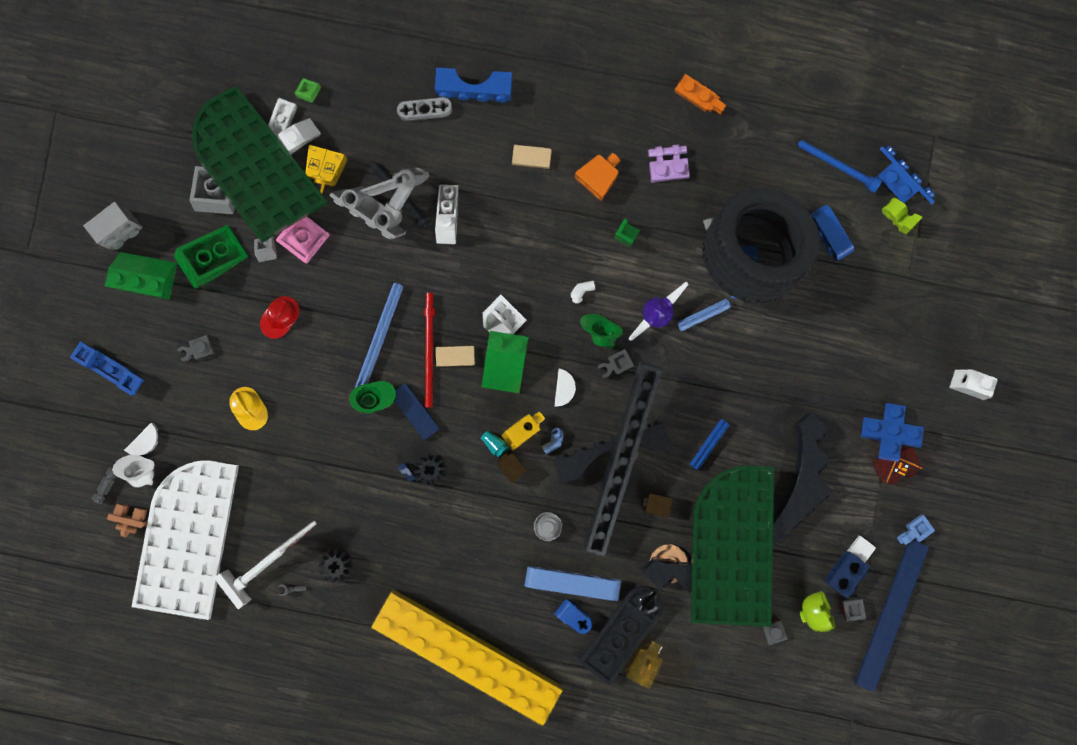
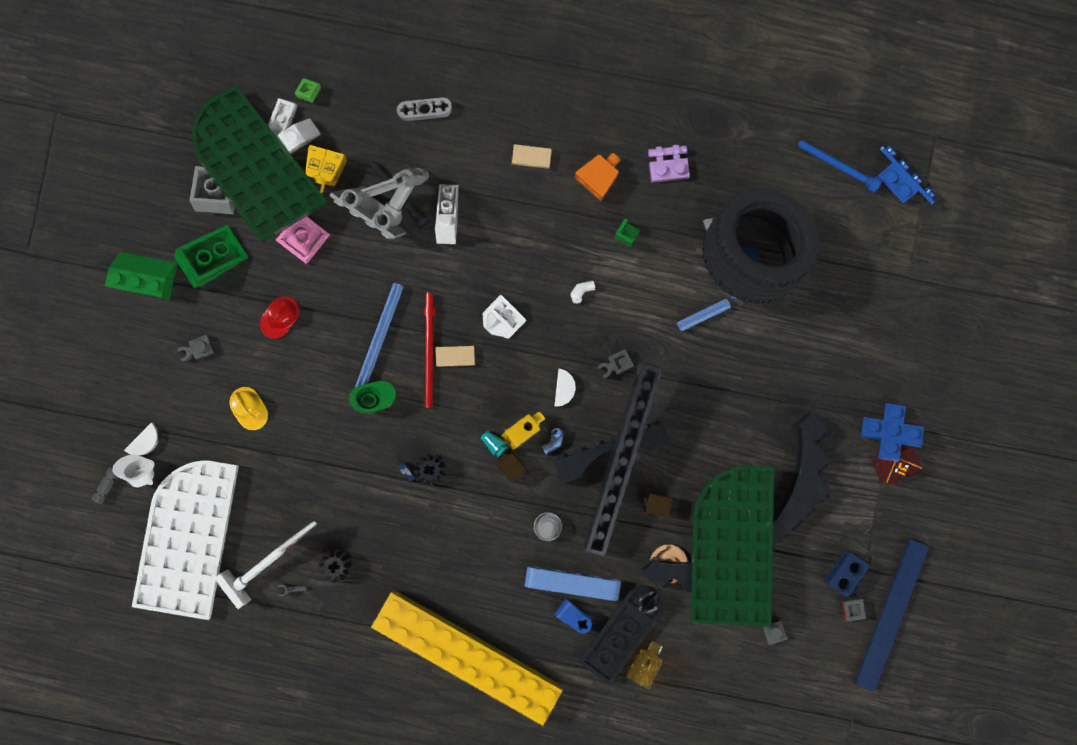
blue slope [70,341,144,396] -> none
light grey brick [83,202,143,251] -> none
nougat hips [107,503,148,537] -> none
light grey slope [254,237,277,262] -> none
dark blue tile [394,383,440,440] -> none
blue arch [435,68,512,103] -> none
green slope [482,331,529,393] -> none
green piece [580,314,623,349] -> none
dark purple helmet [629,282,688,341] -> none
orange hinge [674,74,726,114] -> none
blue axle [690,419,729,470] -> none
lime cylinder [800,591,835,632] -> none
blue beam [810,205,854,261] -> none
white tile [847,536,876,562] -> none
lime leg [882,198,922,235] -> none
medium blue plate [897,515,935,545] -> none
white torso [949,370,997,400] -> none

